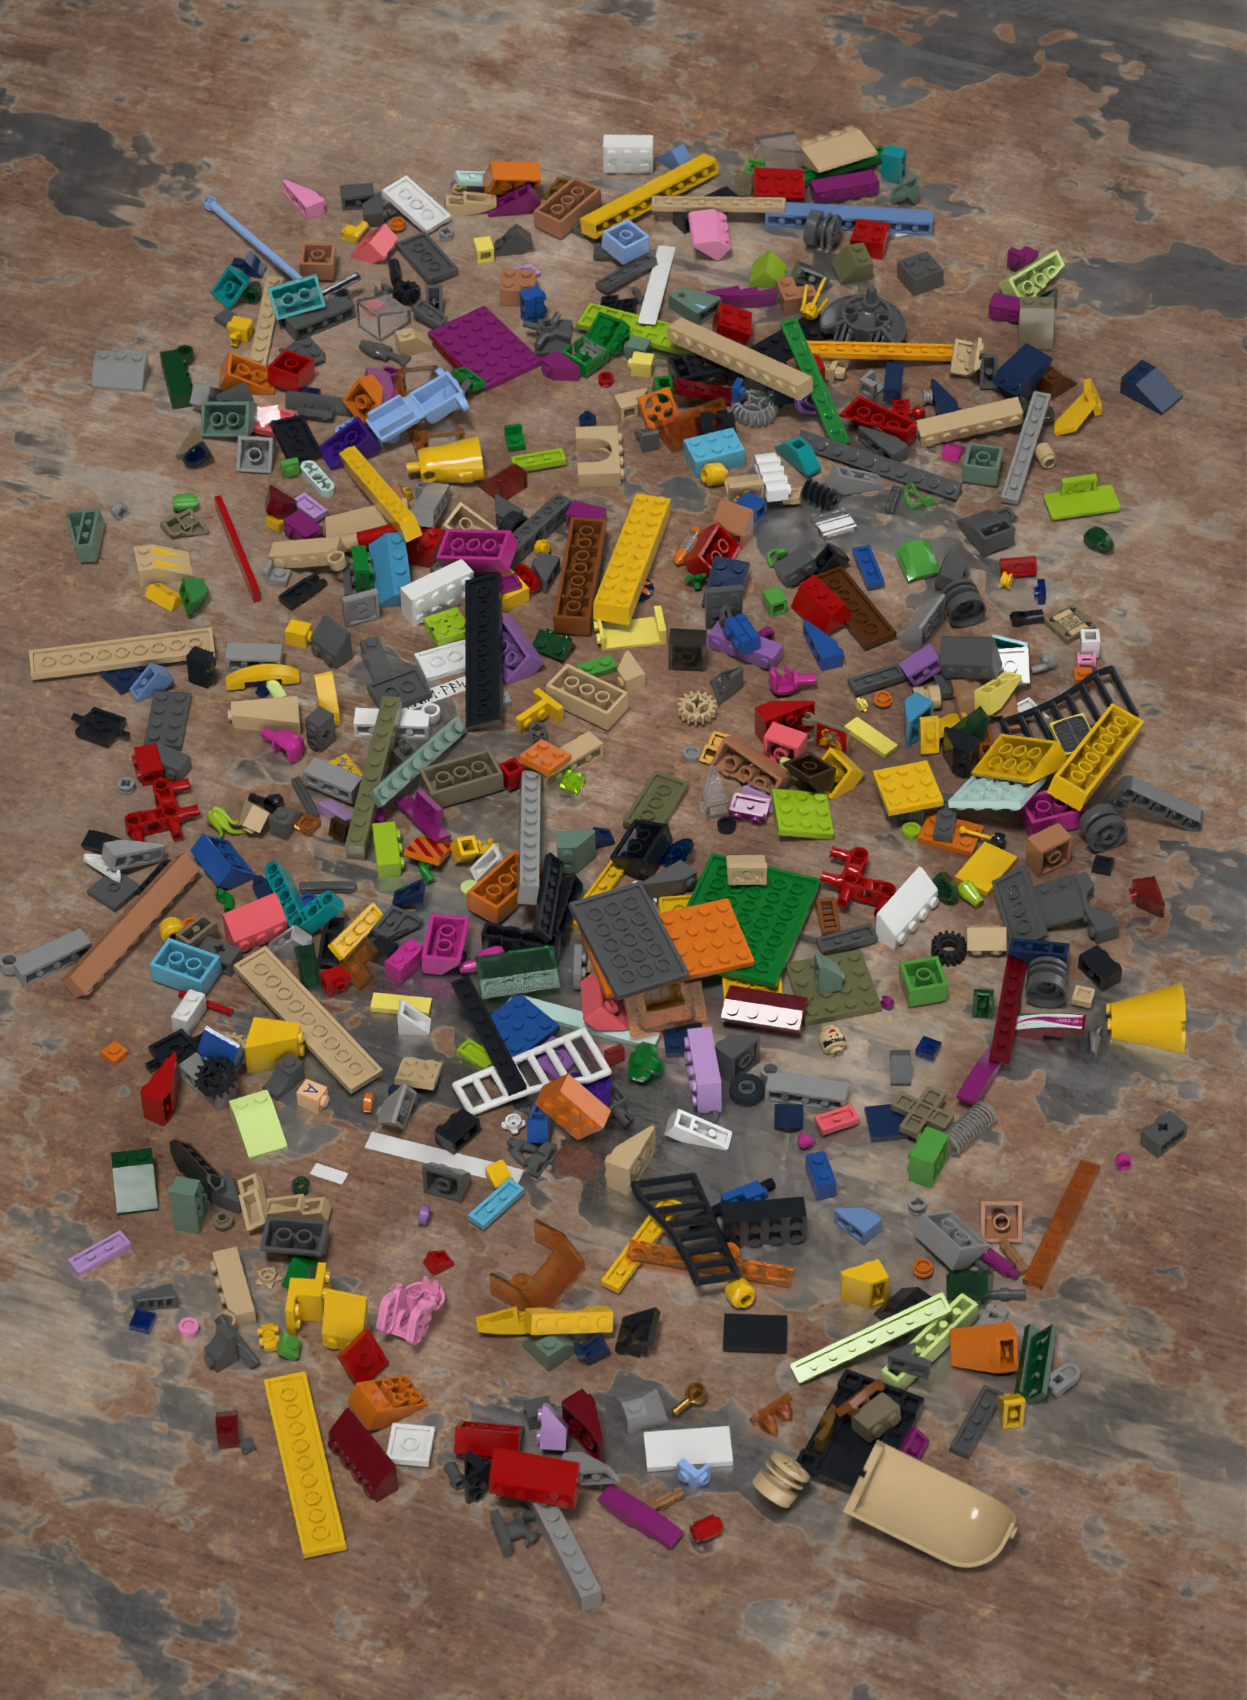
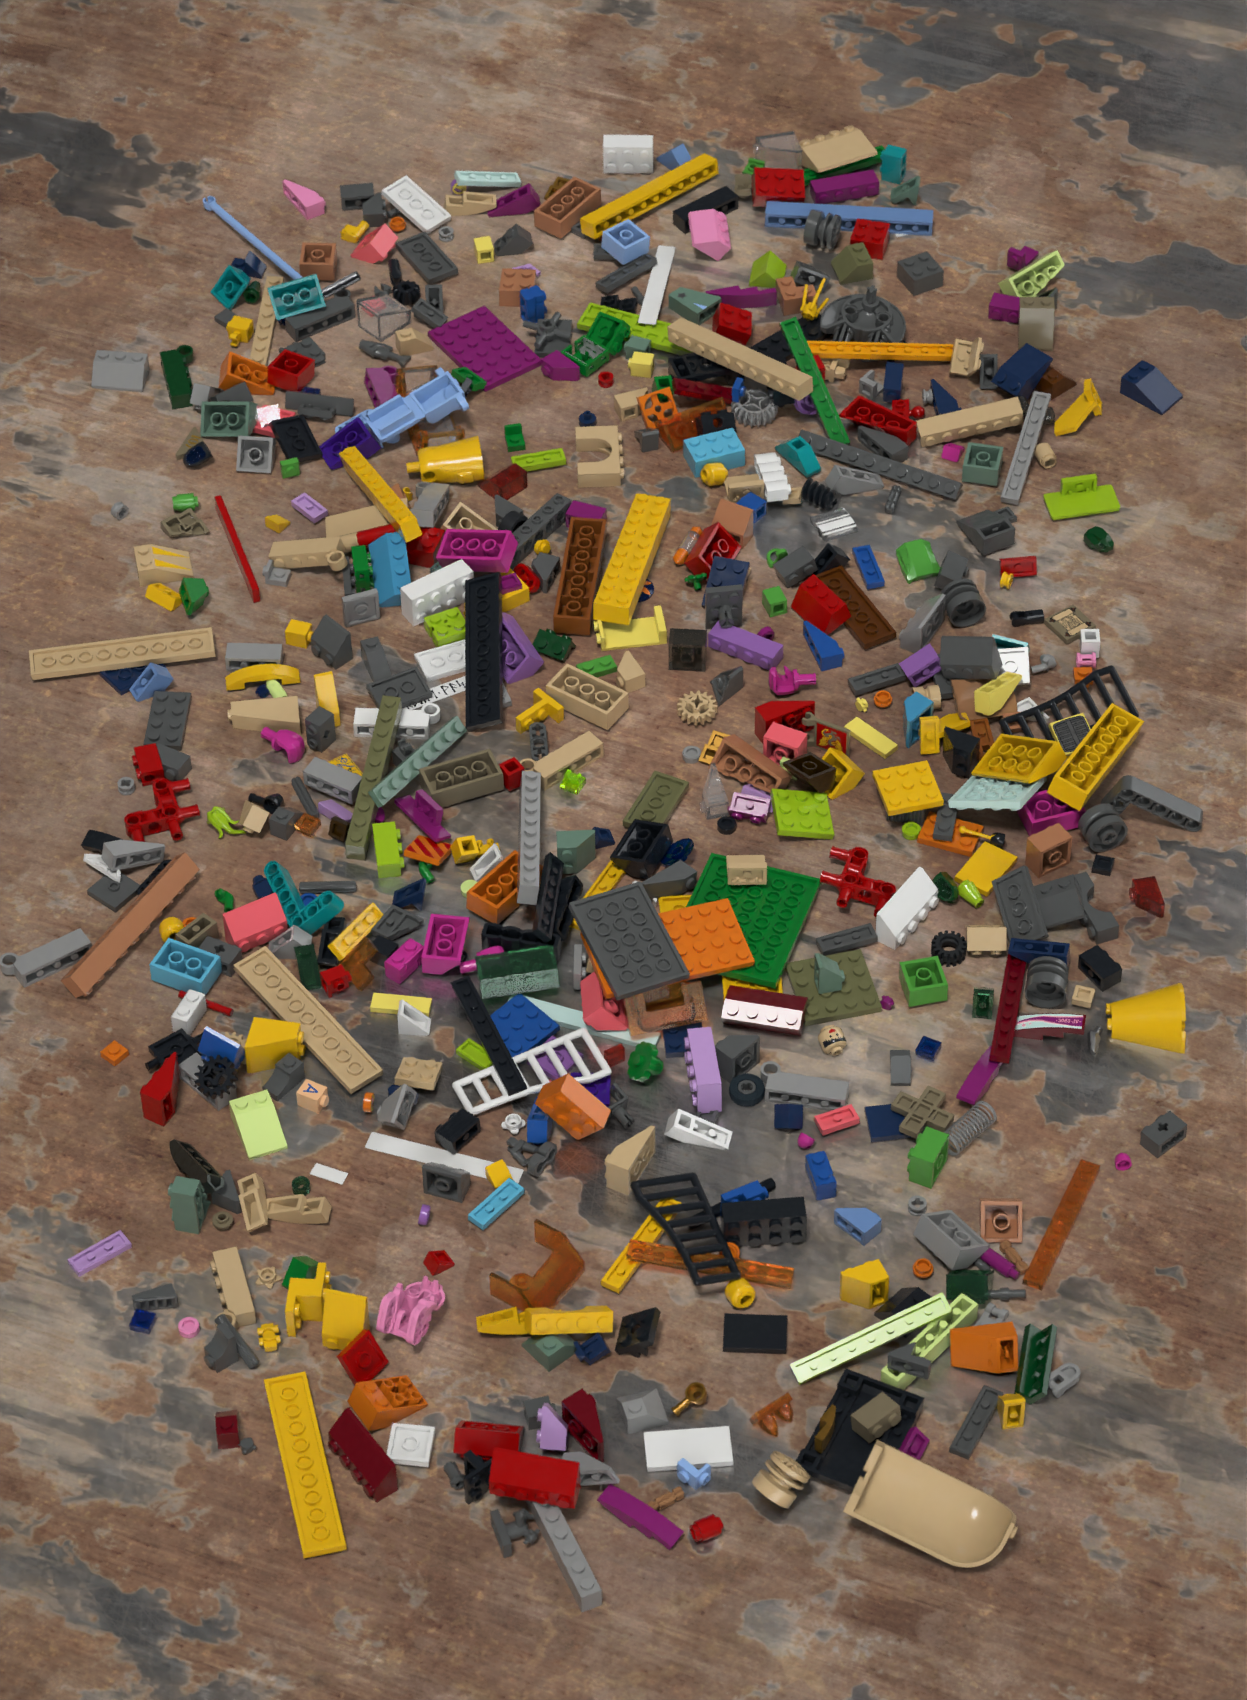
sand green wedge [65,509,105,563] -> none
black plate [71,707,130,747] -> none
slope [111,1148,158,1216] -> none
black brick [186,646,218,689] -> none
blue slope [190,833,257,890] -> none
dark grey slope [260,1216,330,1257] -> none
dark red slope [265,485,297,520] -> none
bright green plate [276,1332,301,1361] -> none
black hinge [278,573,327,609] -> none
magenta brick [283,509,324,540] -> none
light aqua beam [300,460,335,498] -> none
orange slope [342,374,383,424] -> none
dark red bar [432,339,462,369] -> none
orange brick [483,160,541,195] -> none
orange plate [518,739,571,777] -> none
tan tile [652,196,785,213] -> none
blue brick [723,613,761,655] -> none
dark orange slope [815,897,841,935] -> none
dark orange plate [835,1379,884,1417] -> none
bright green piece [904,483,935,509] -> none
clear green slope [952,706,990,742] -> none
clear blue plate [1033,579,1046,605] -> none

